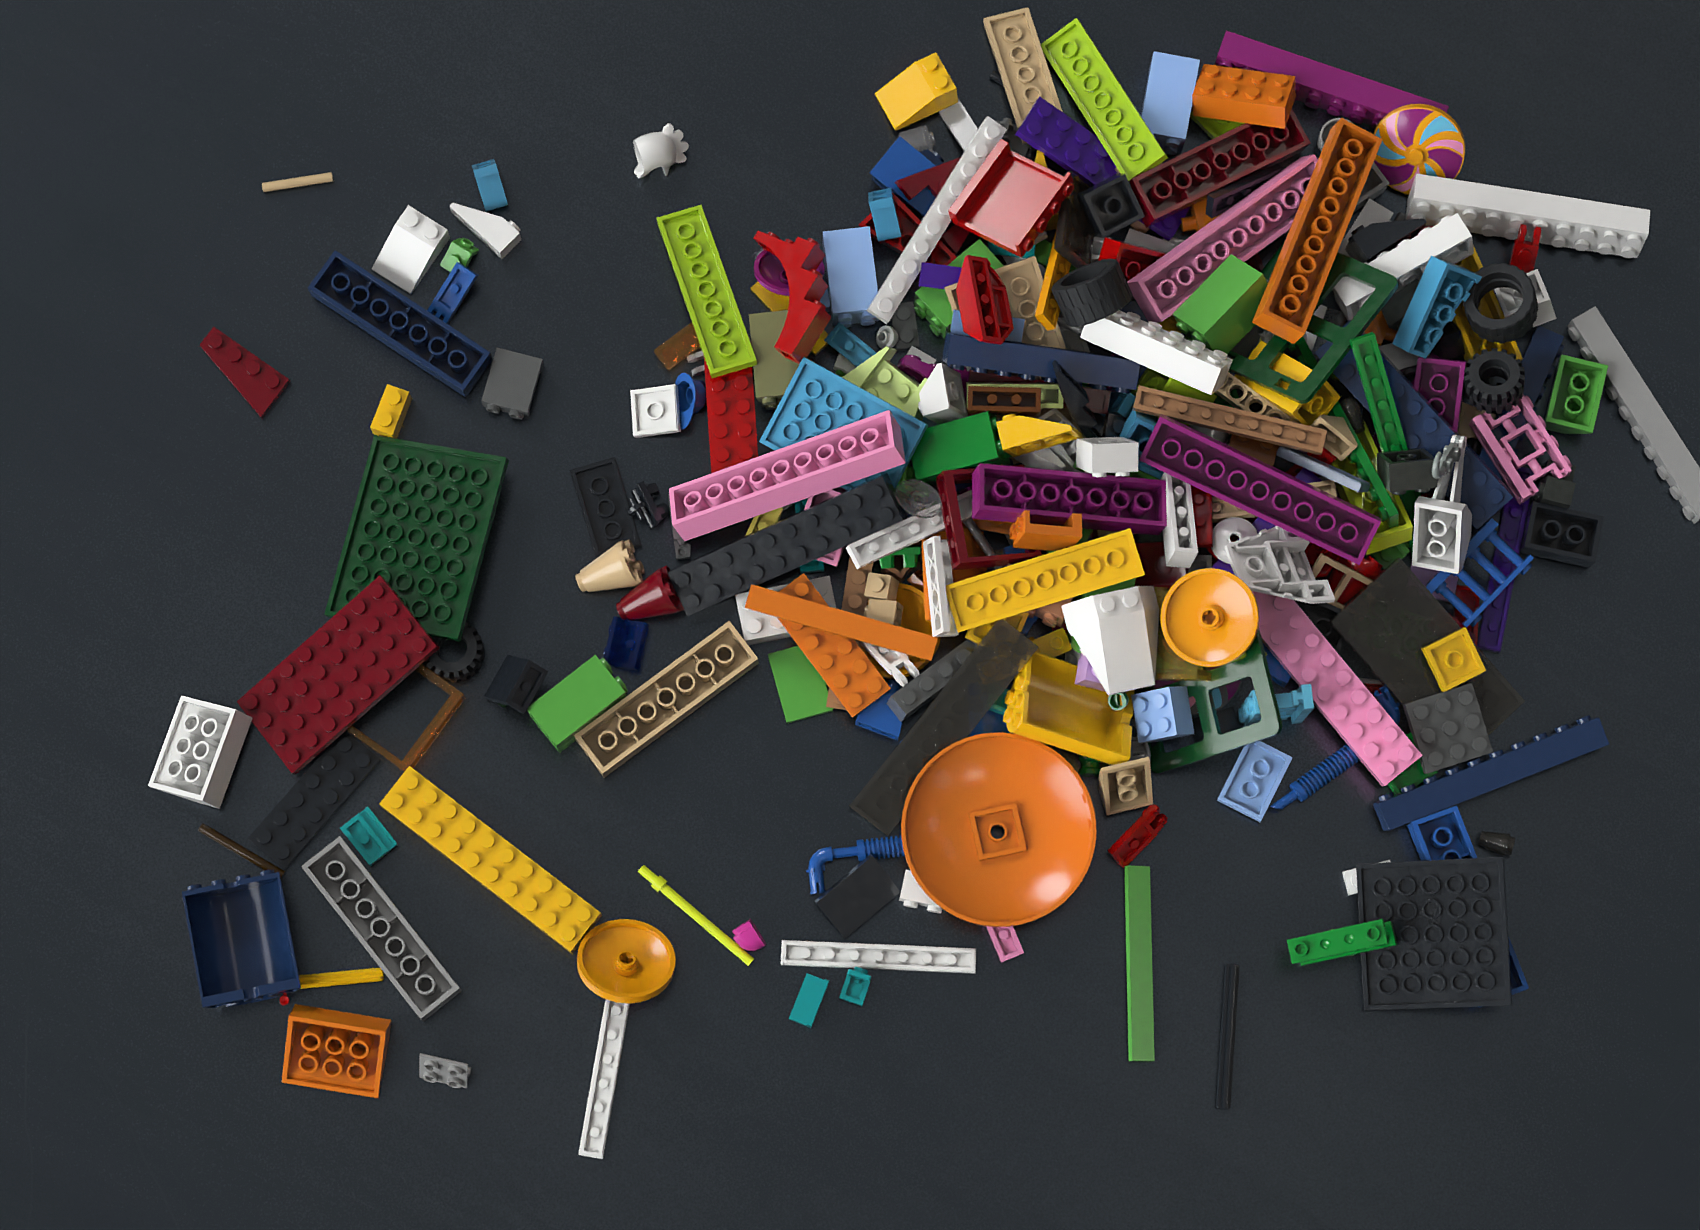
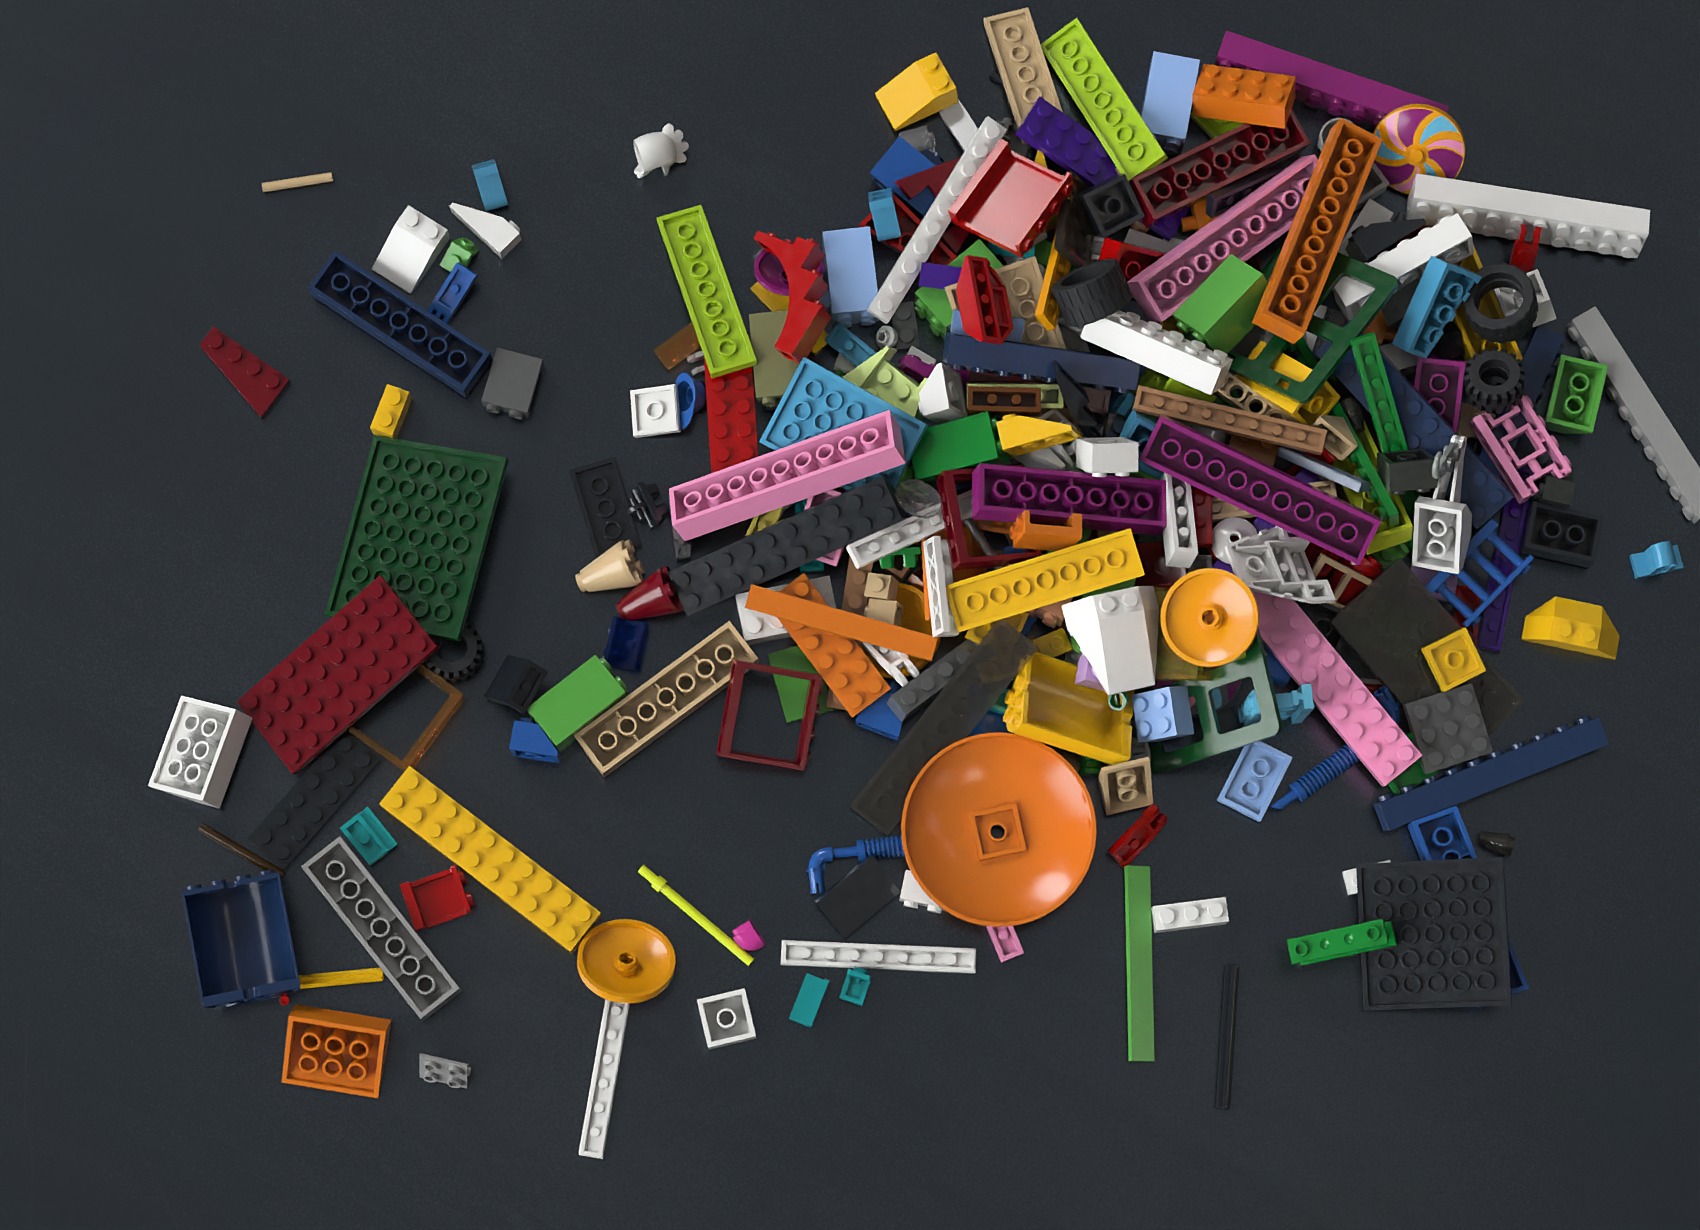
none -> red panel [399,865,475,933]
none -> blue slope [509,718,561,764]
none -> white brick [697,988,756,1050]
none -> dark red window [716,659,823,771]
none -> white brick [1151,897,1229,933]
none -> yellow wedge [1521,596,1620,660]
none -> dark azure tile [1629,541,1683,579]

